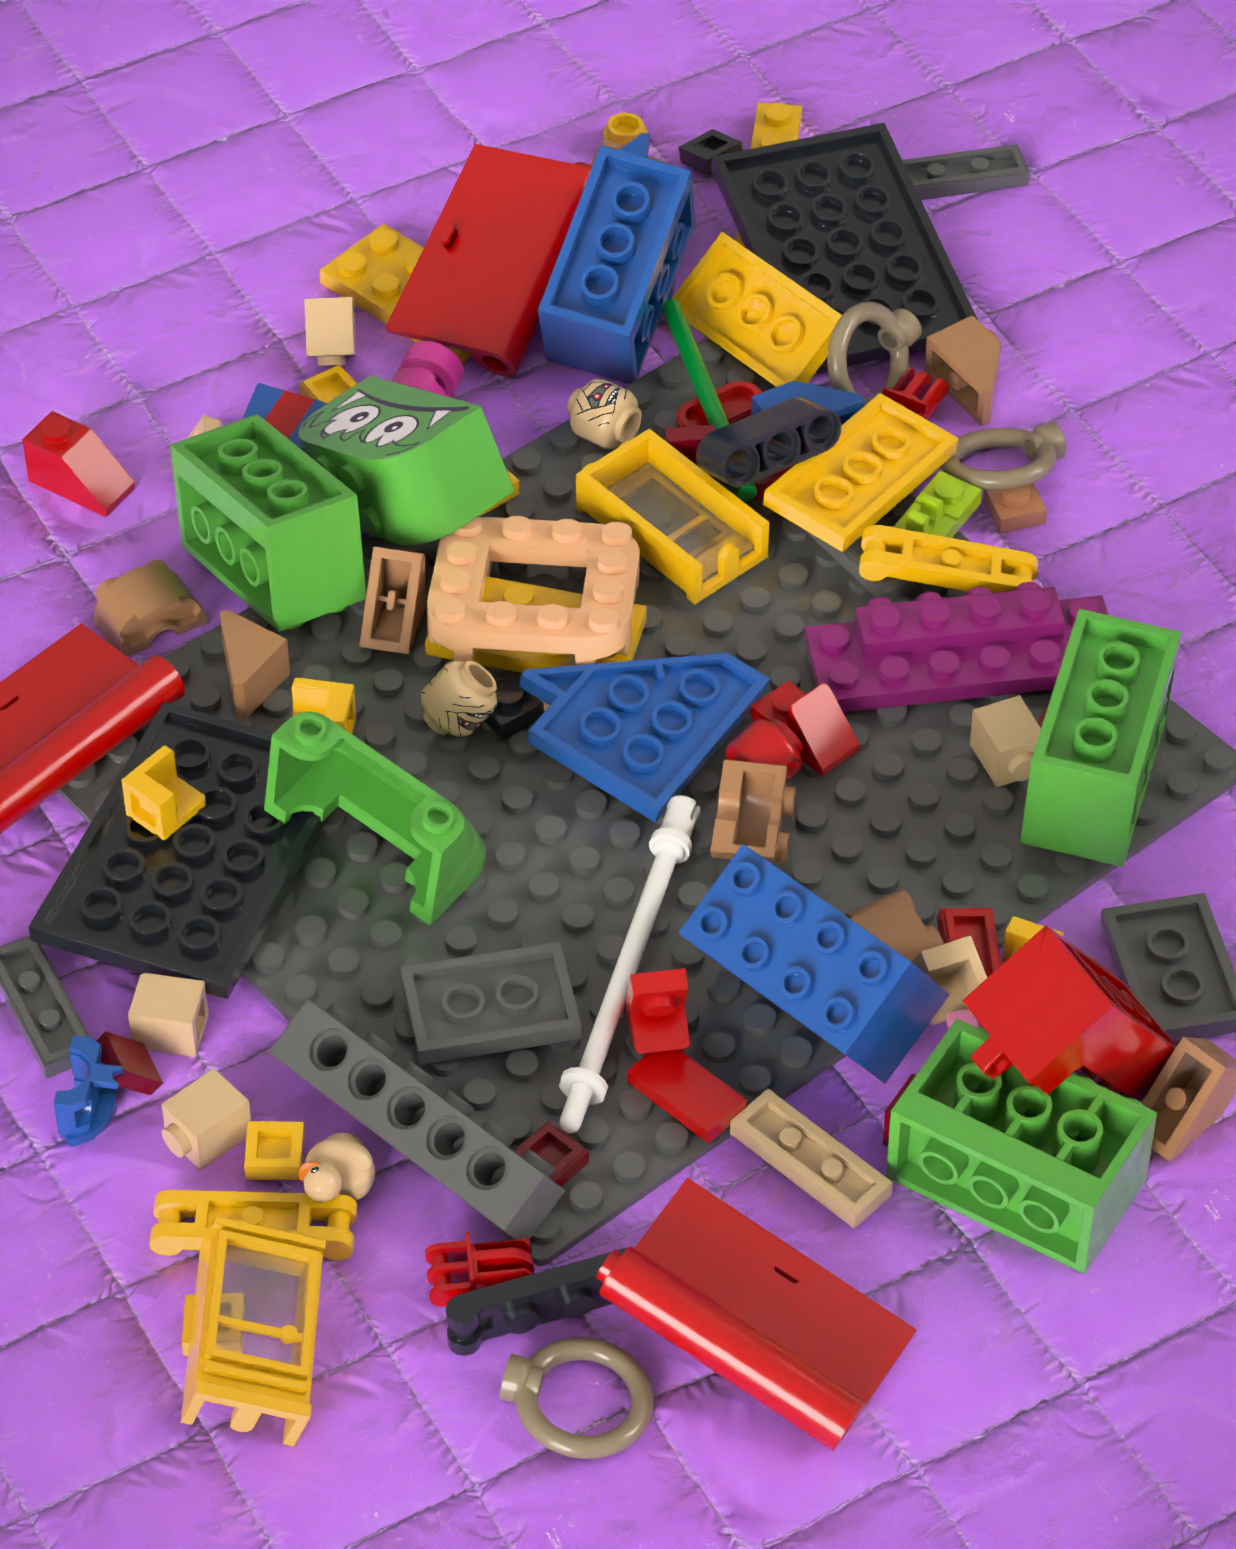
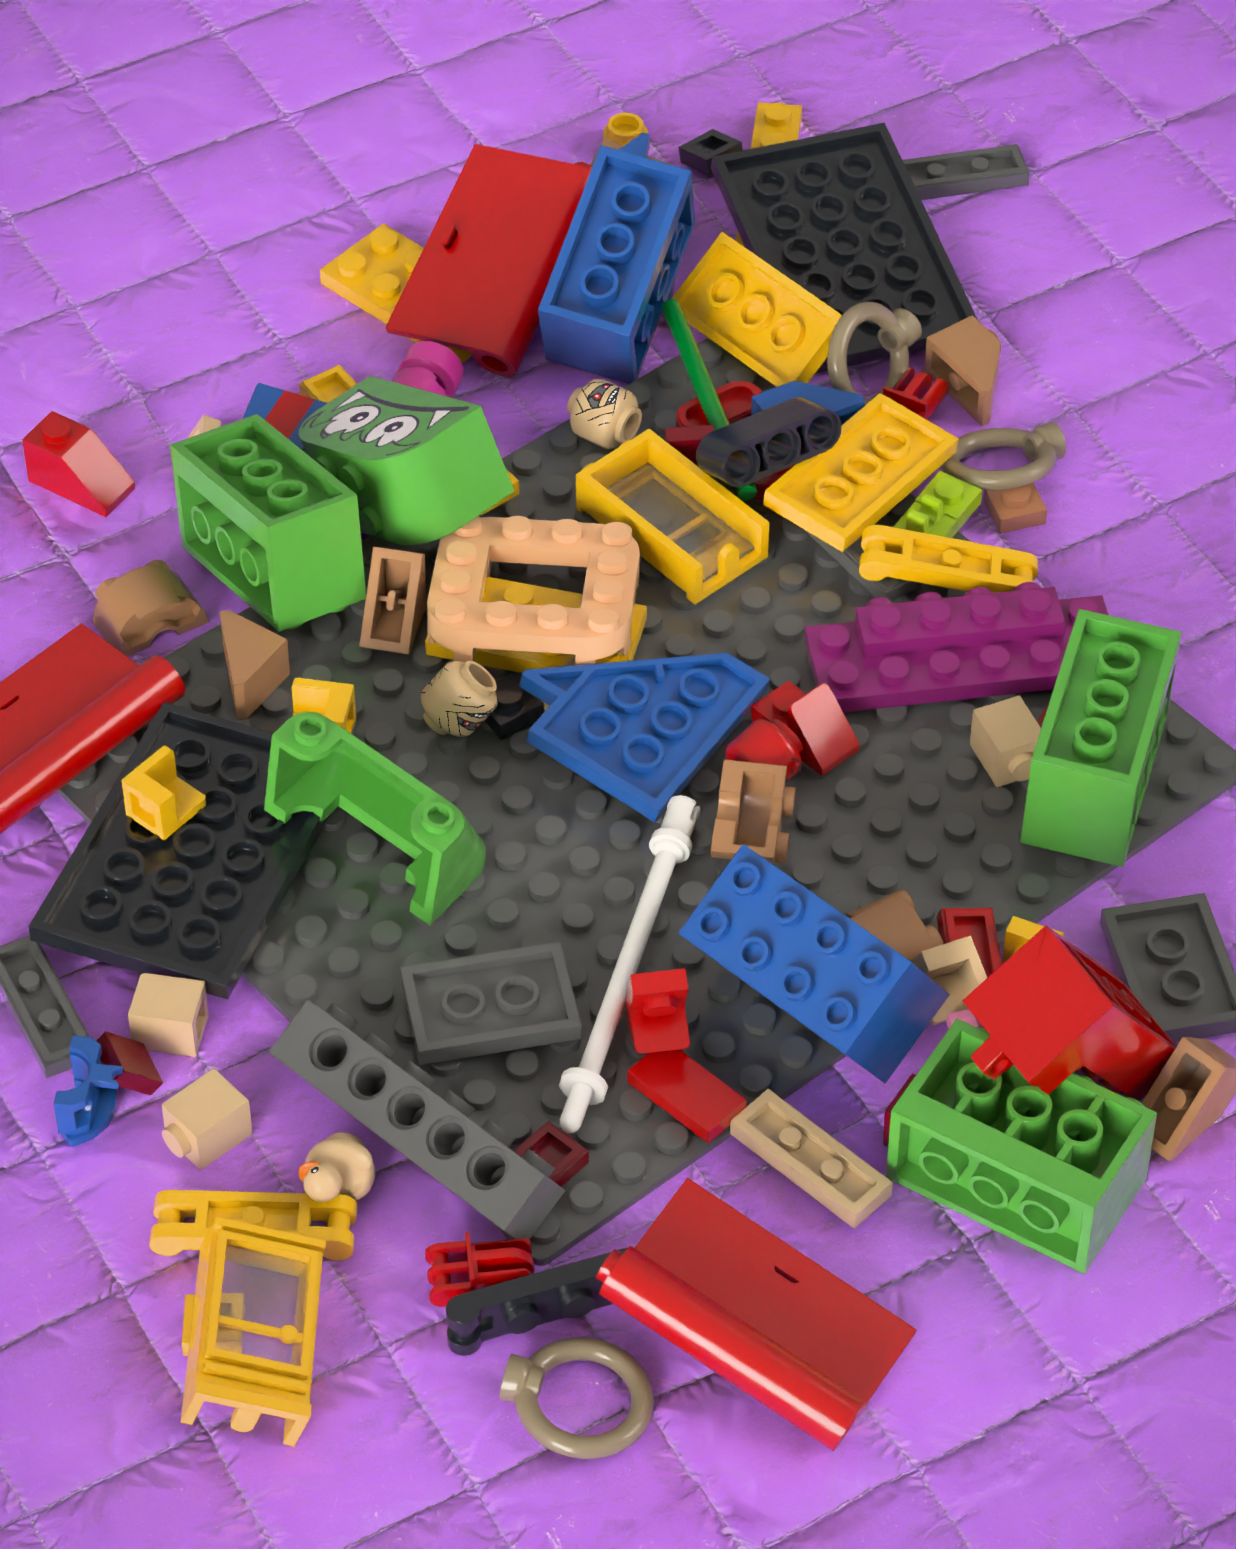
yellow plate [244,1121,305,1180] -> none
tan slope [304,297,356,366] -> none

